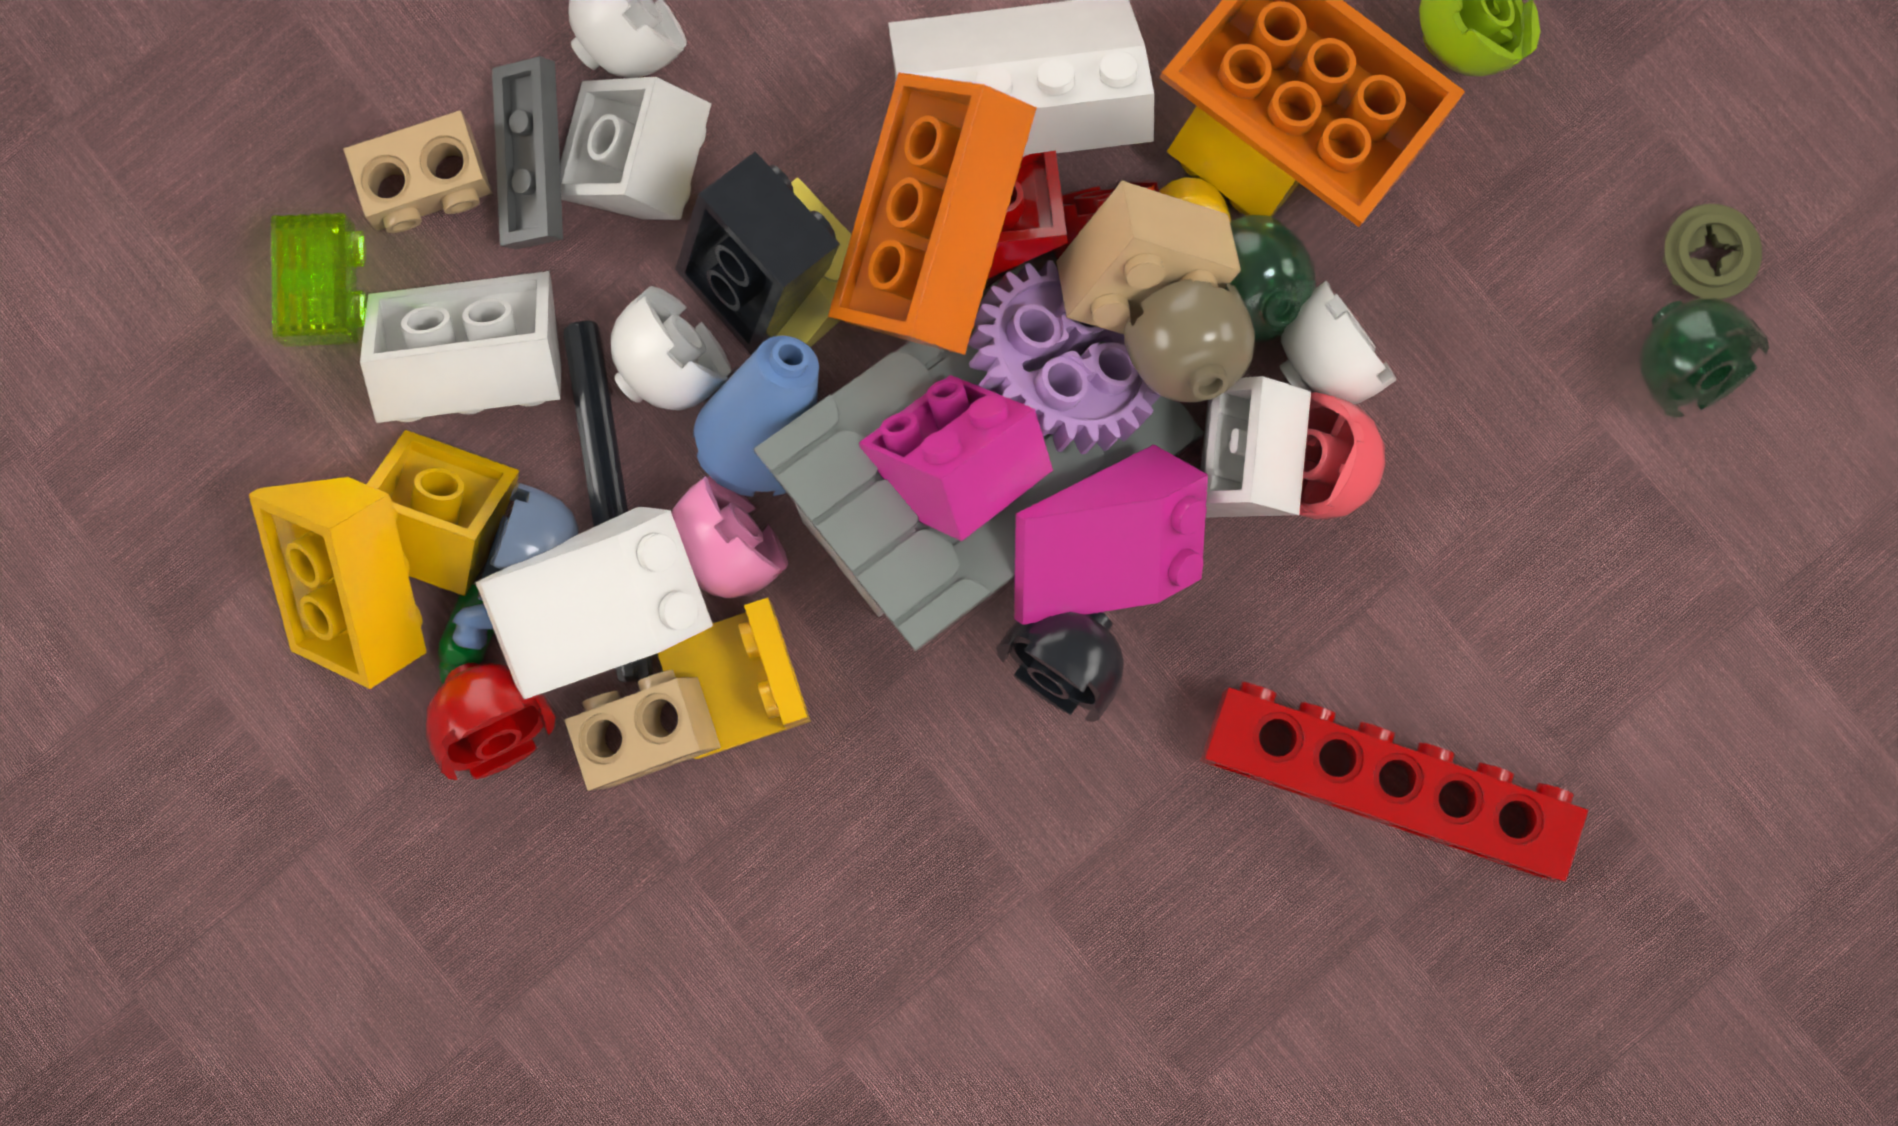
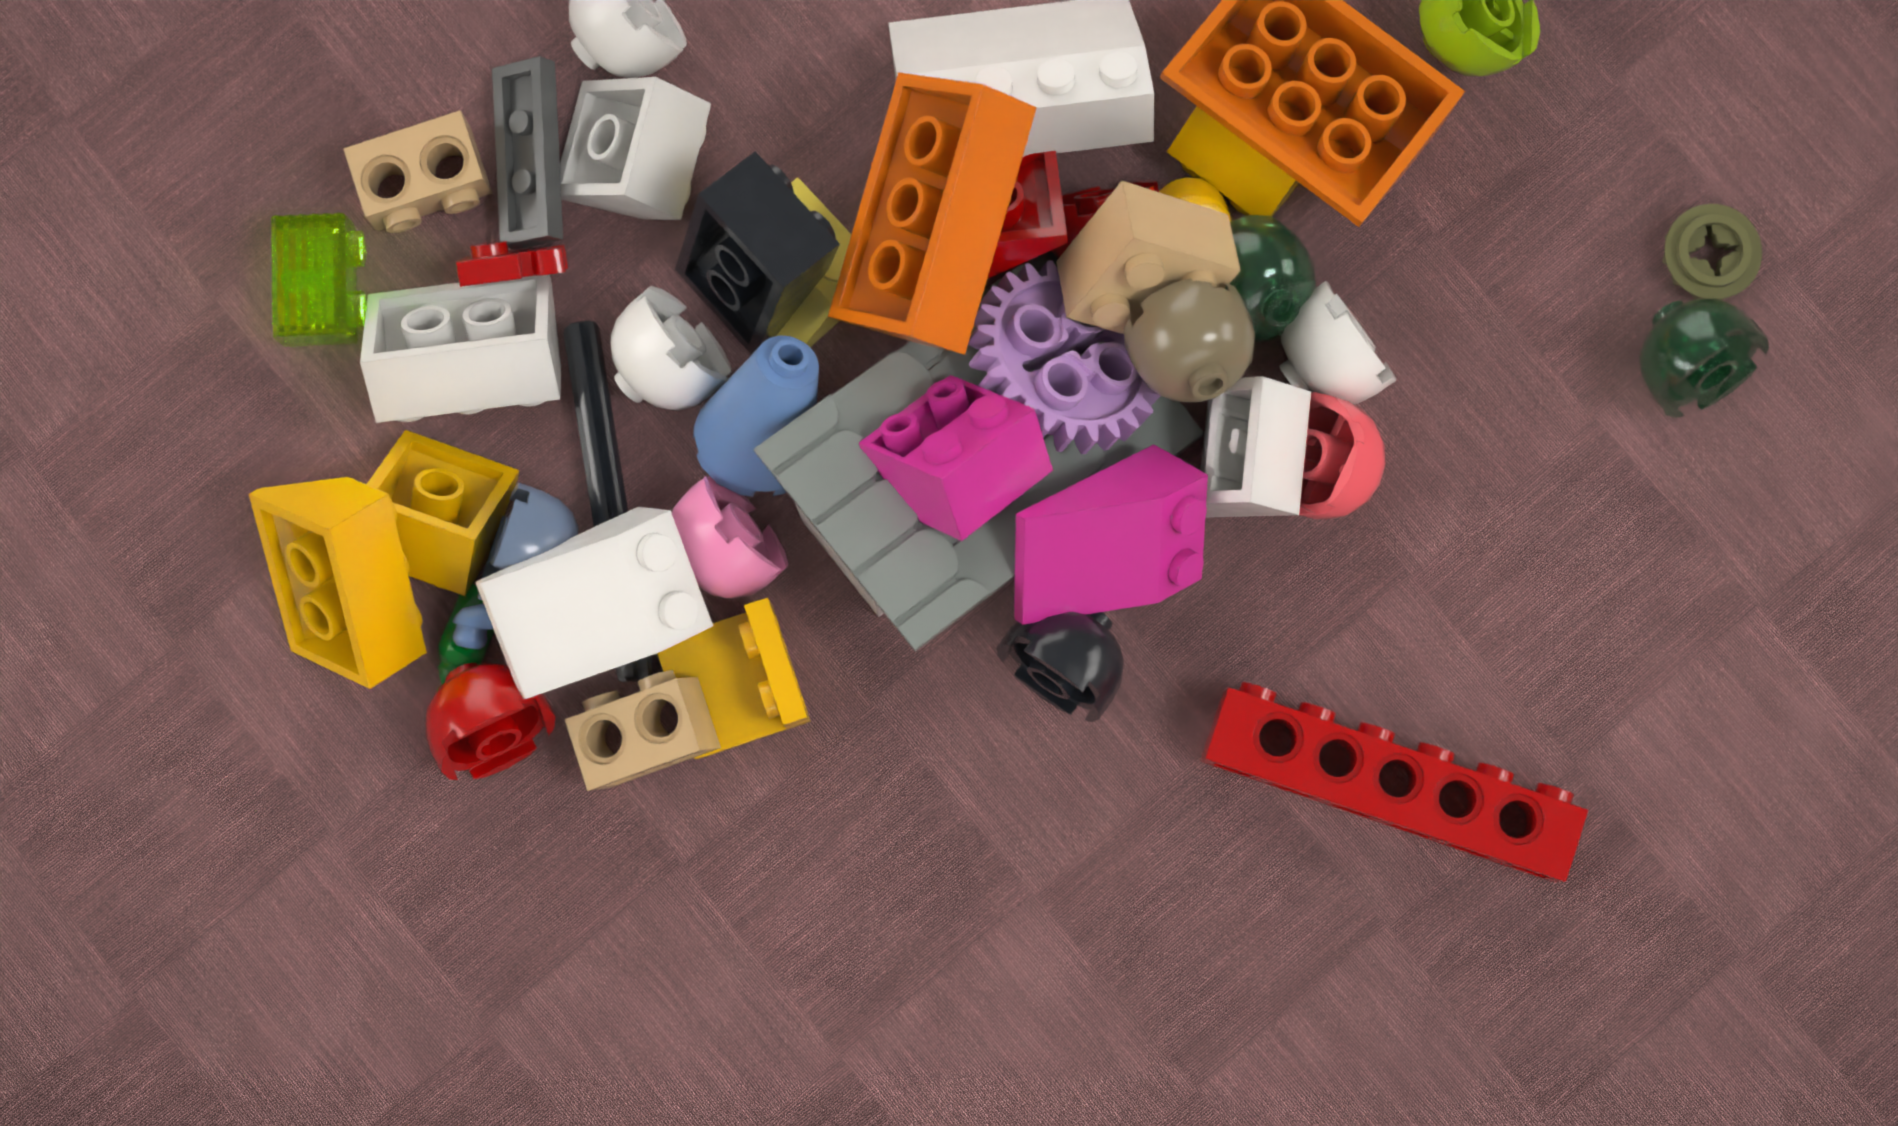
none -> red plate [456,240,569,287]

